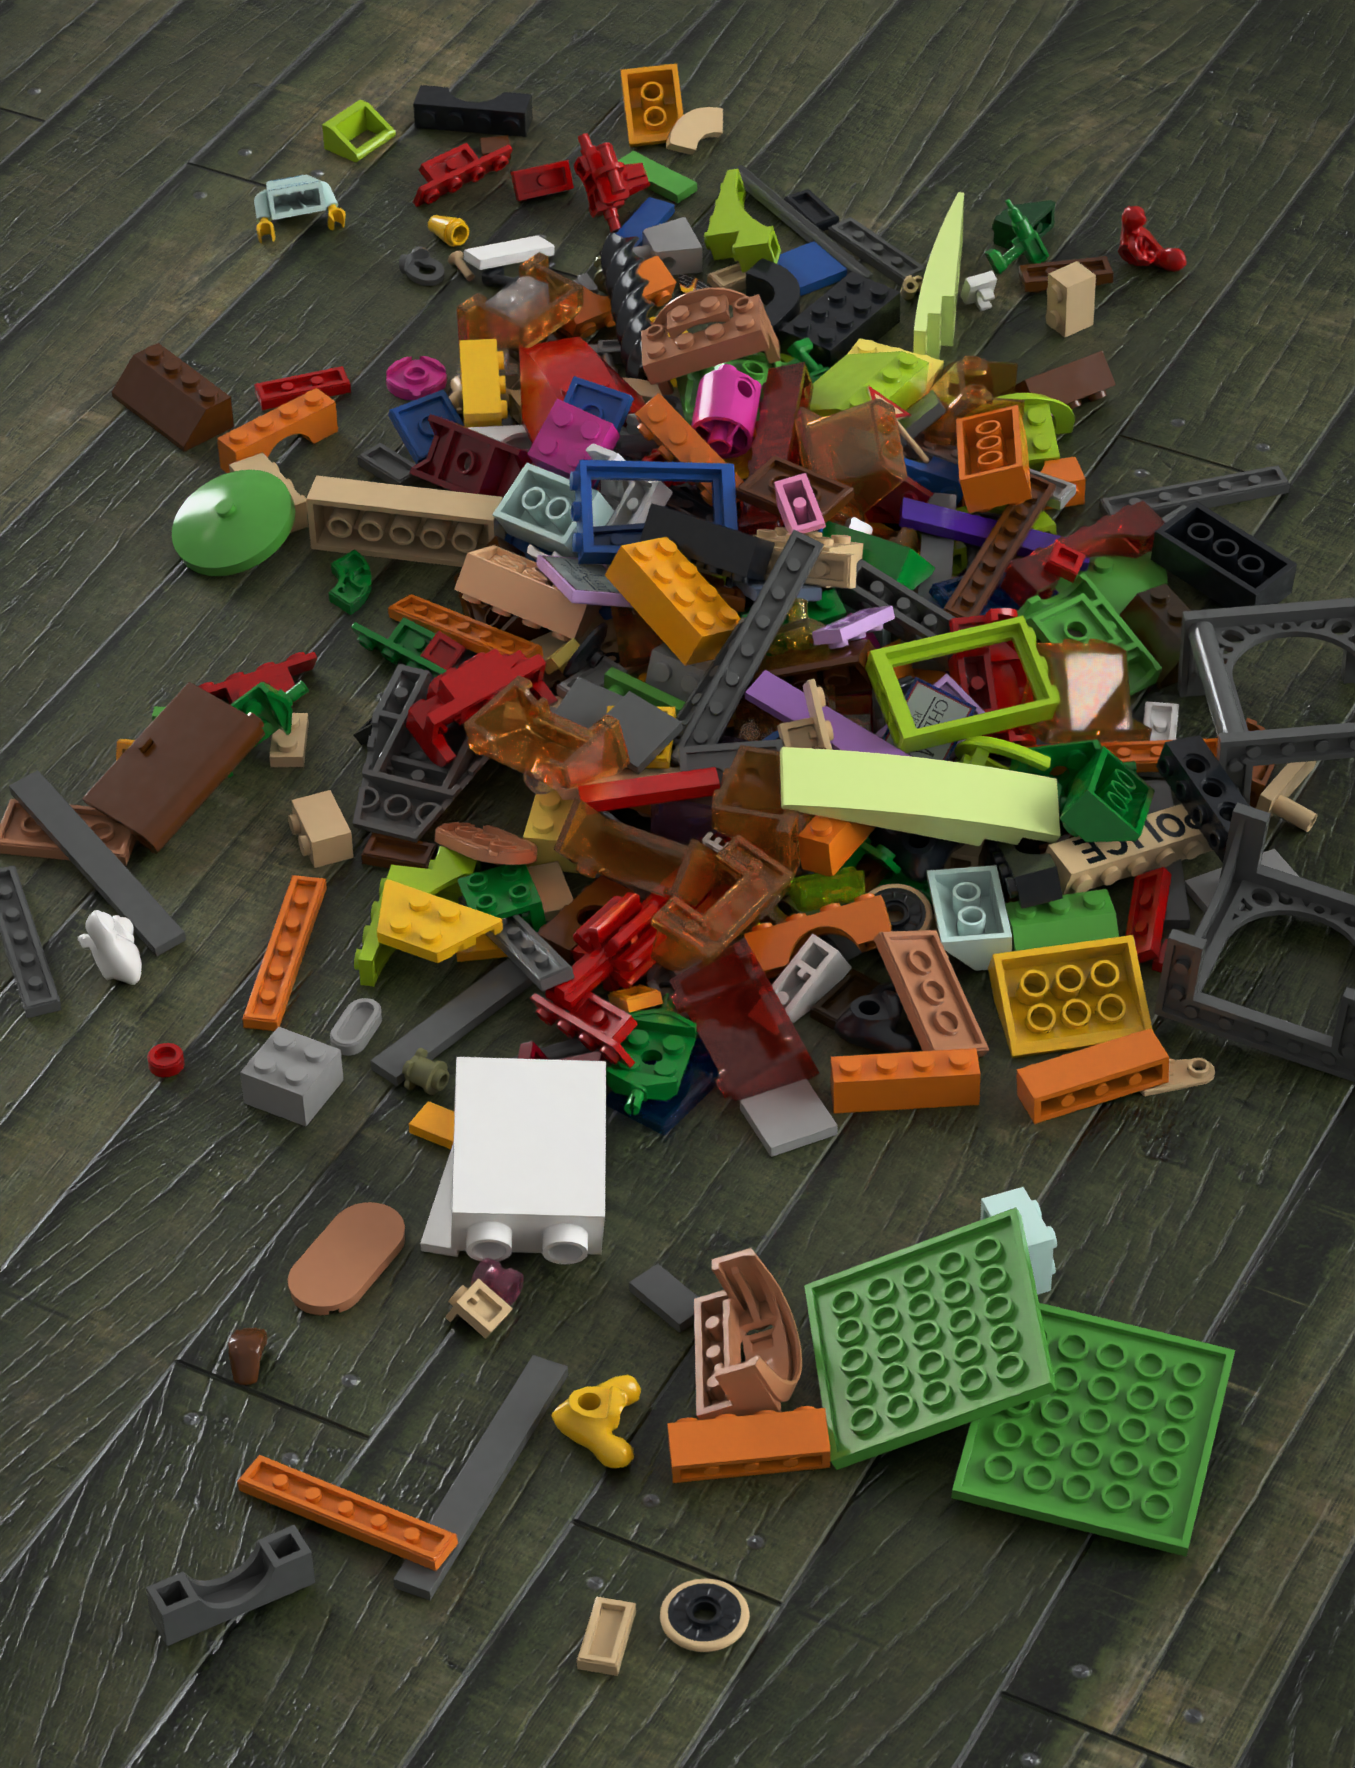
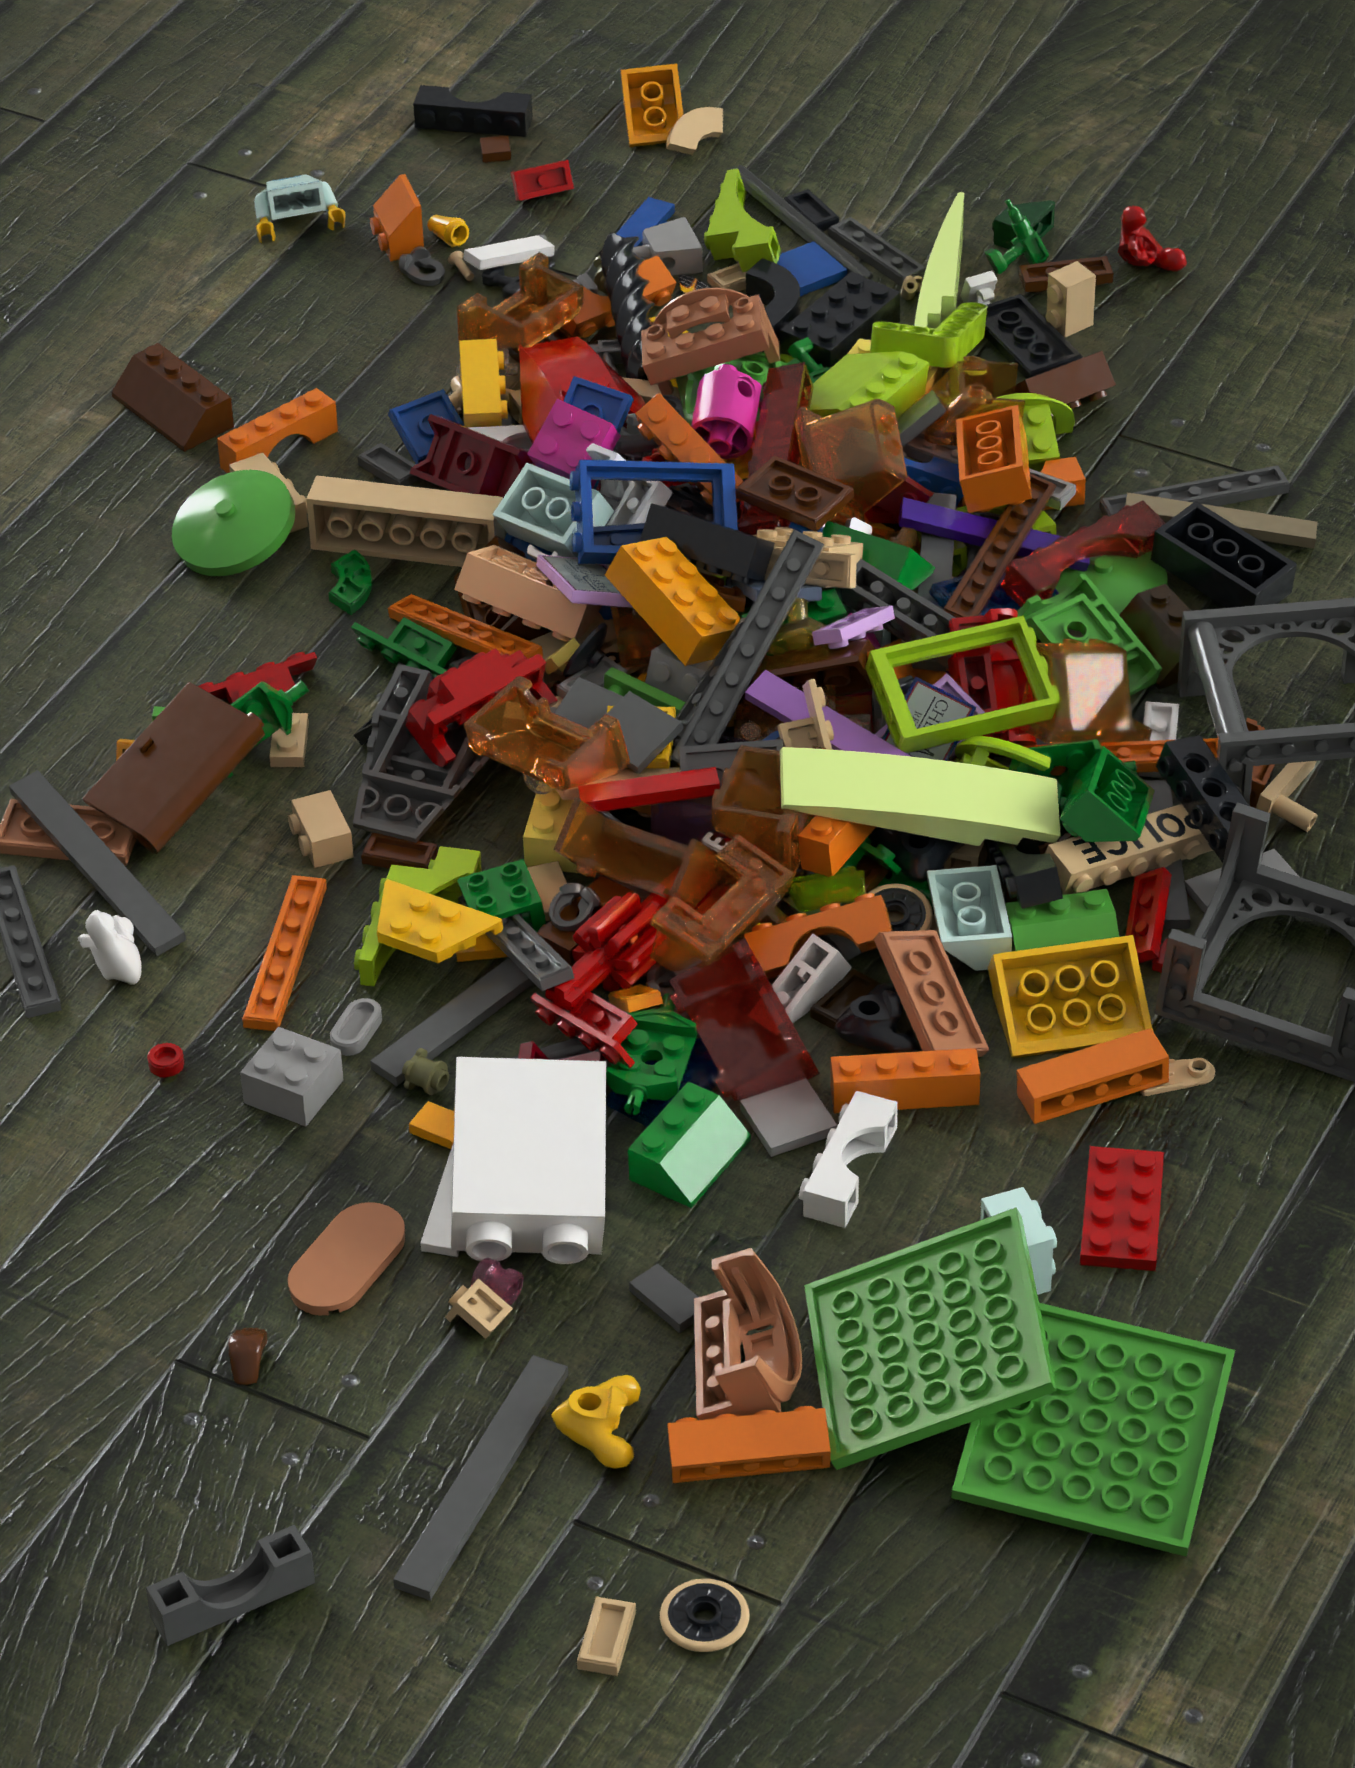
orange tile [237,1455,458,1571] -> none
red tile [254,366,351,410] -> none
lime tile [322,99,396,163] -> none
dark pink tile [386,356,447,400] -> none
red bracket [413,142,513,207] -> none
red tile [420,630,466,670] -> none
nougat tile [434,822,538,865] -> none
clear brick [485,276,551,342] -> none
red piece [574,133,651,233] -> none
bright green tile [618,151,697,204] -> none
bright pink slope [774,473,826,534] -> none
tan piece [867,385,930,463] -> none
red tile [1043,541,1086,583] -> none
none -> orange slope [370,174,424,261]
none -> dark grey piece [549,883,602,931]
none -> green slope [628,1081,751,1208]
none -> white arch [799,1091,898,1228]
none -> lime beam [870,302,987,368]
none -> black tile [984,294,1083,379]
none -> red plate [1080,1146,1164,1271]
none -> dark tan tile [1123,492,1318,548]

